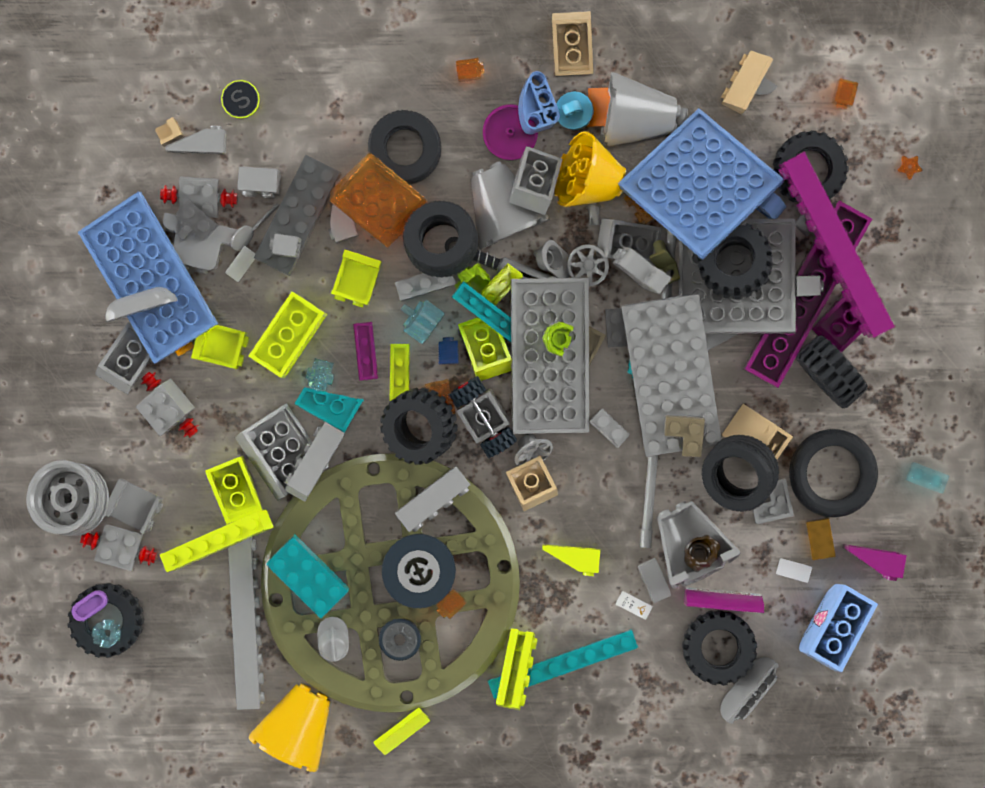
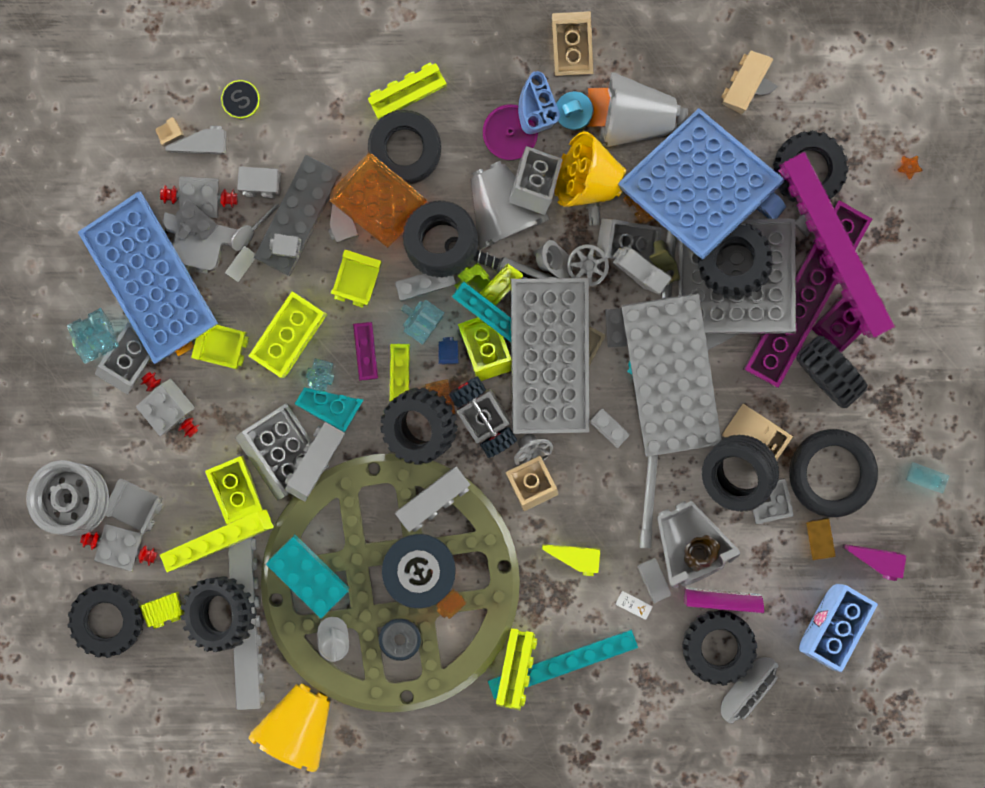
medium lavender tile [72,590,108,621] -> none
clear light blue brick [92,619,121,648] -> none
light grey brick [105,287,178,322] -> none
neon yellow tile [374,708,430,755] -> none
clear orange brick [456,58,485,82] -> none
lime hair [542,322,574,356] -> none
dark tan plate [664,415,705,457] -> none
white sticker [776,558,812,583] -> none
light grey brick [795,276,824,297] -> none
clear orange brick [832,78,859,110] -> none
none -> clear light blue brick [67,308,119,364]
none -> neon yellow brick [140,592,185,629]
none -> black tyre [181,576,256,652]
none -> neon yellow brick [368,63,447,120]

